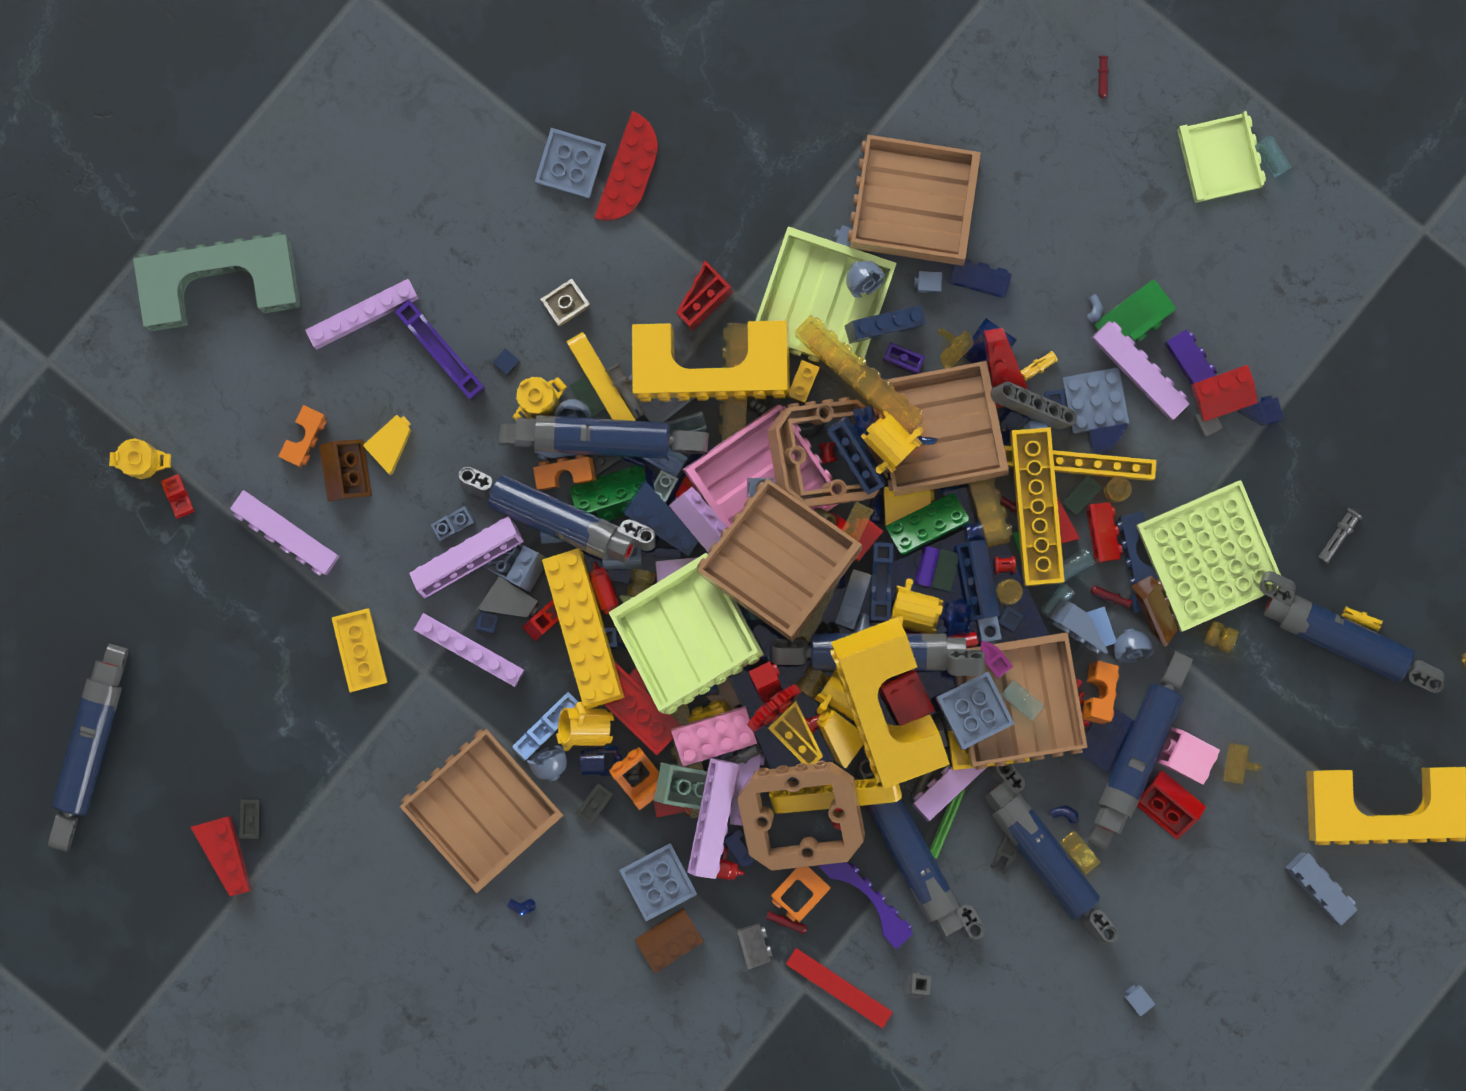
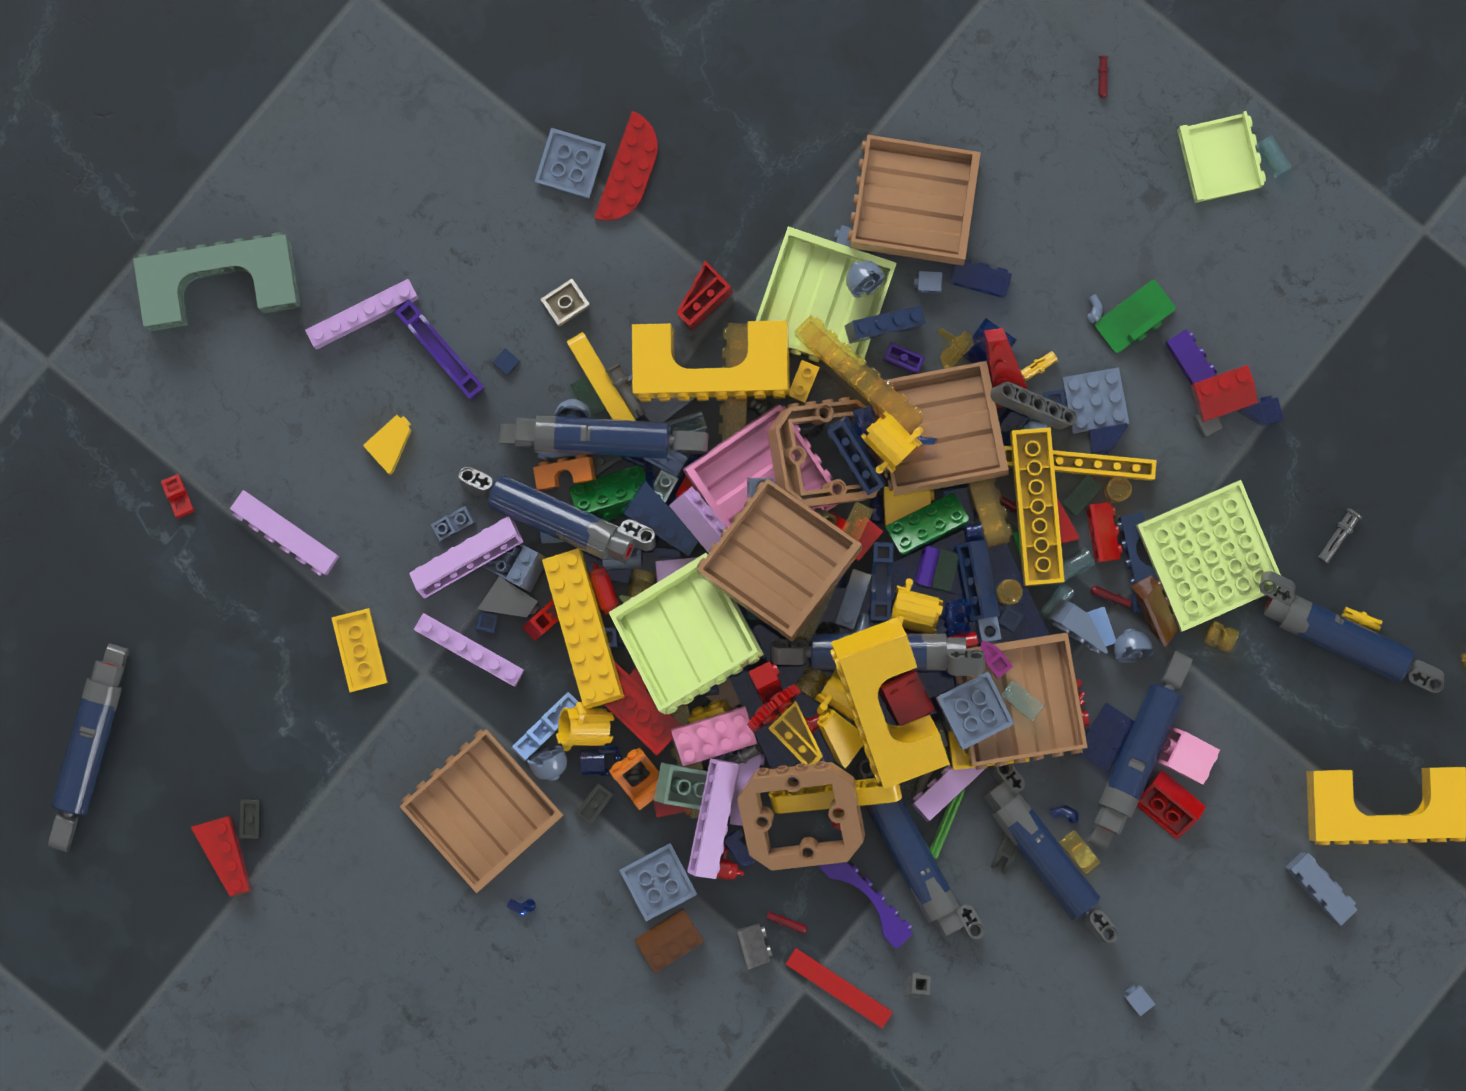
yellow container [109,438,171,480] -> none
orange arch [278,405,327,468] -> none
reddish brown slope [319,439,372,502] -> none
yellow container [512,377,567,422] -> none
orange window [771,866,831,922] -> none
red bush [818,442,838,464] -> none
red bush [995,556,1016,574] -> none
orange arch [1082,660,1119,725] -> none
lavender brick [1091,321,1189,420] -> none
clear yellow plate [1223,743,1262,784] -> none

